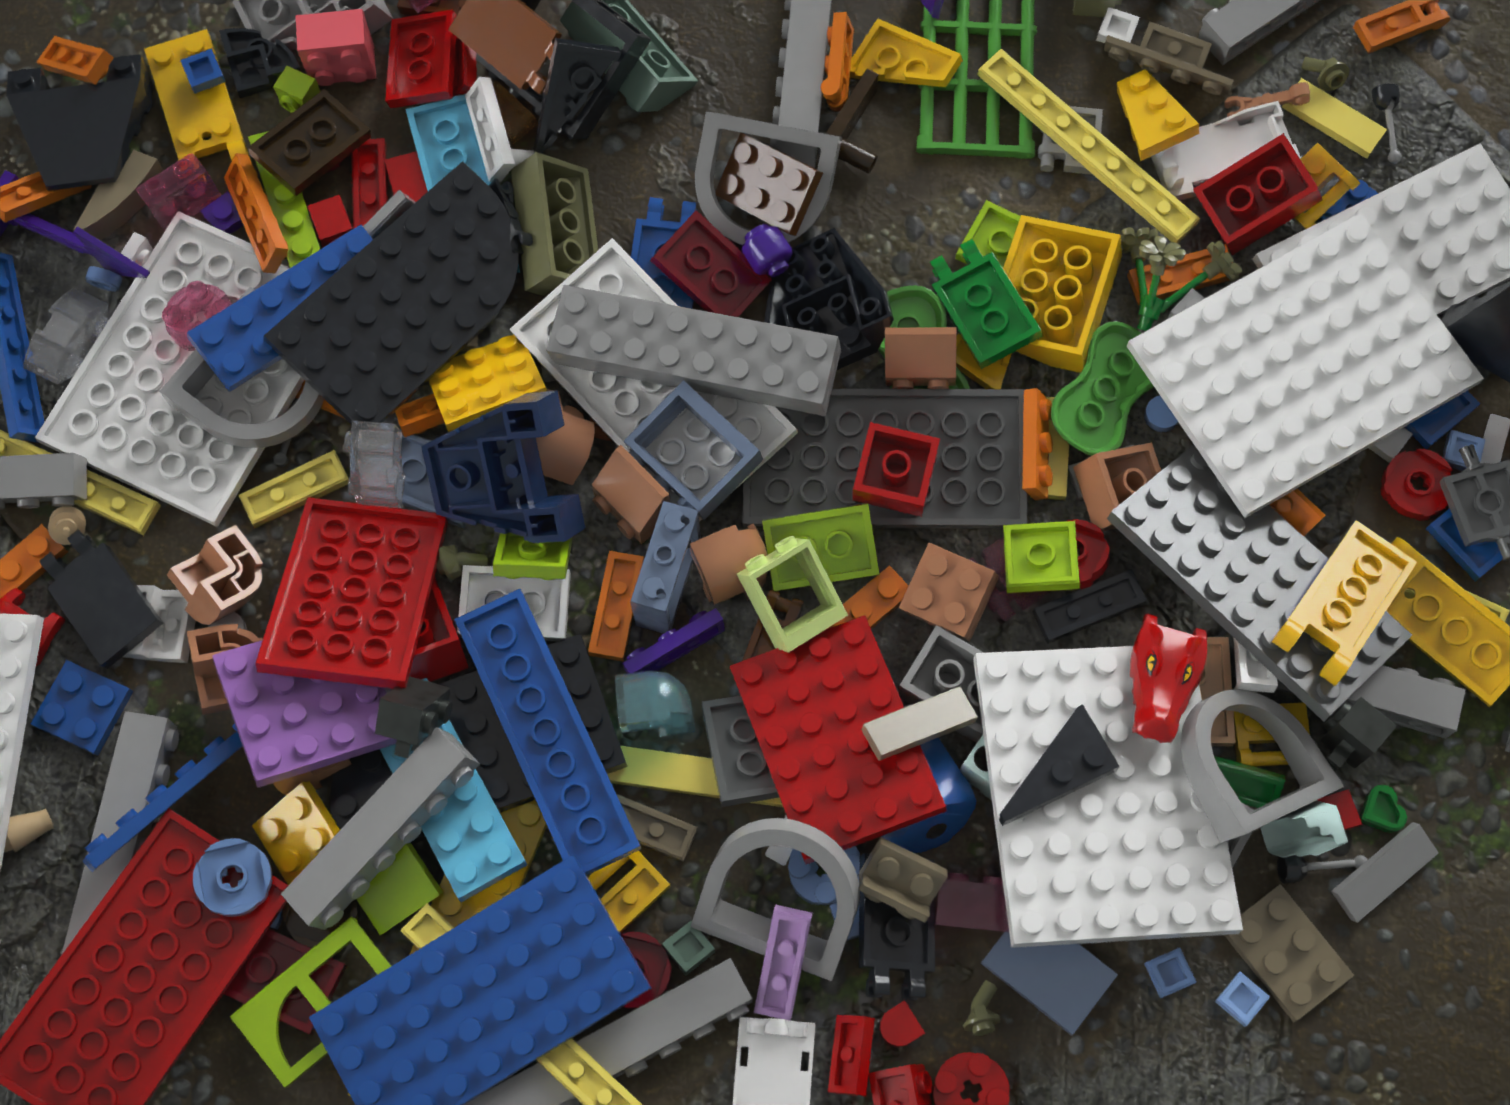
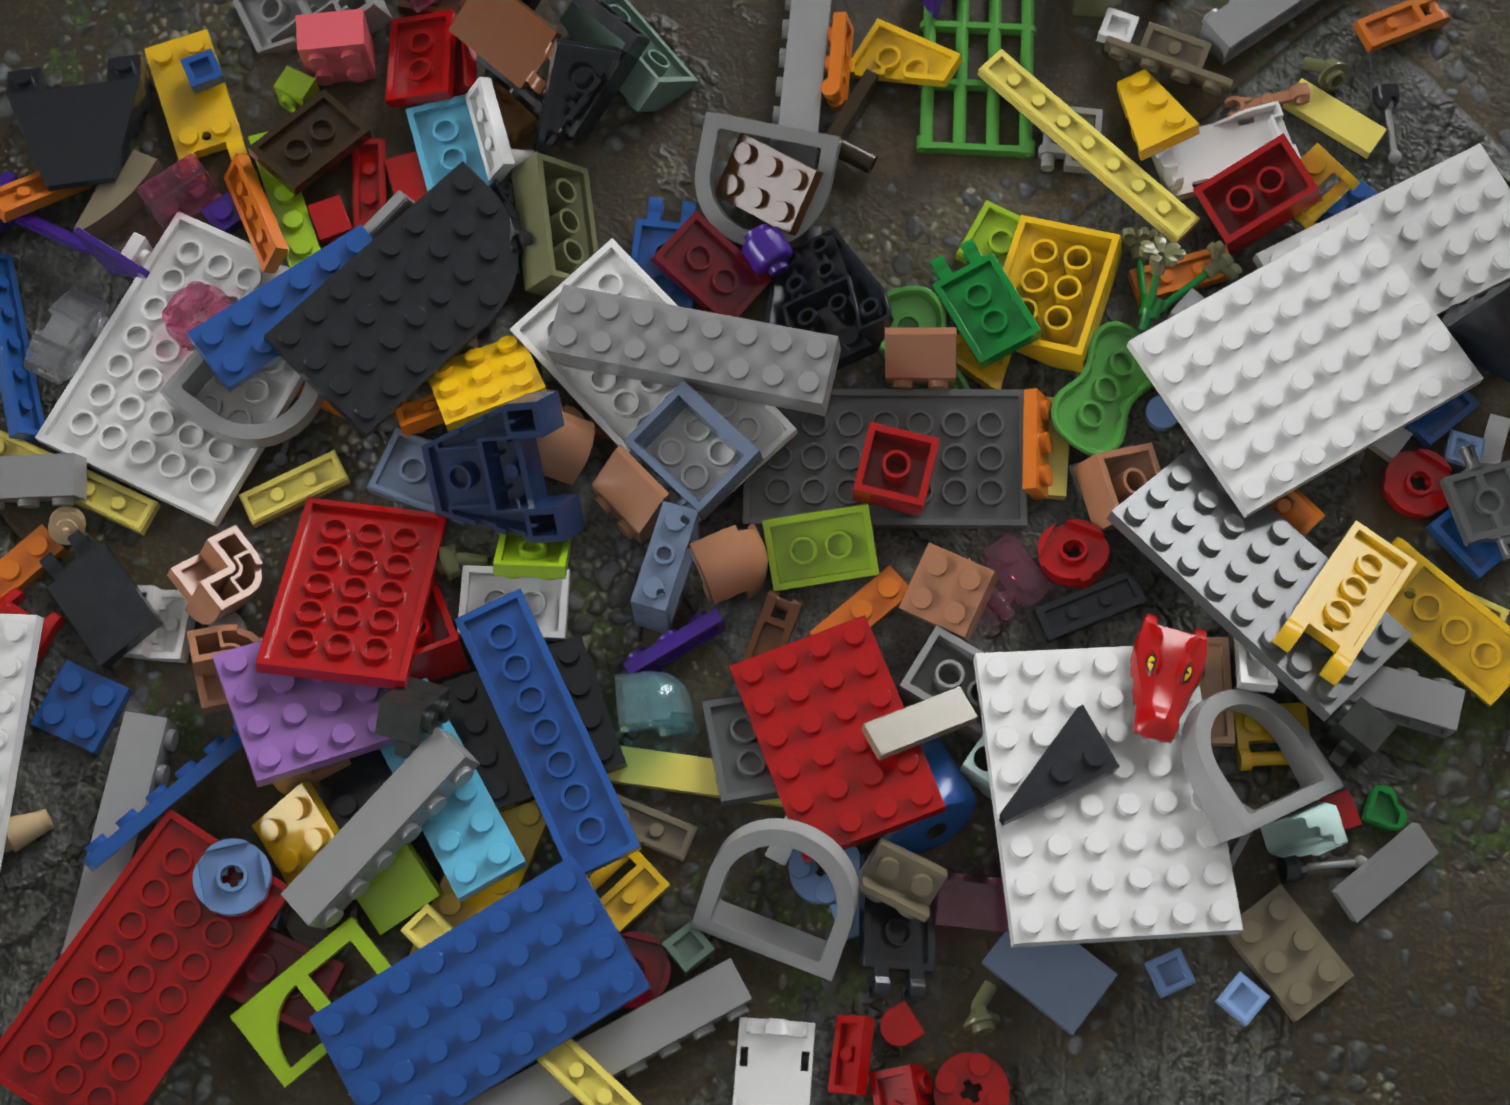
orange plate [36,36,114,85] -> none
medium blue tile [85,266,123,292] -> none
black brick [219,28,300,98] -> none
clear brick [344,420,406,508] -> none
orange plate [588,551,644,662] -> none
yellowish green window [737,536,848,652] -> none
lavender tile [754,905,813,1021] -> none
lime tile [1003,521,1080,593] -> none
green tile [1214,756,1286,808] -> none

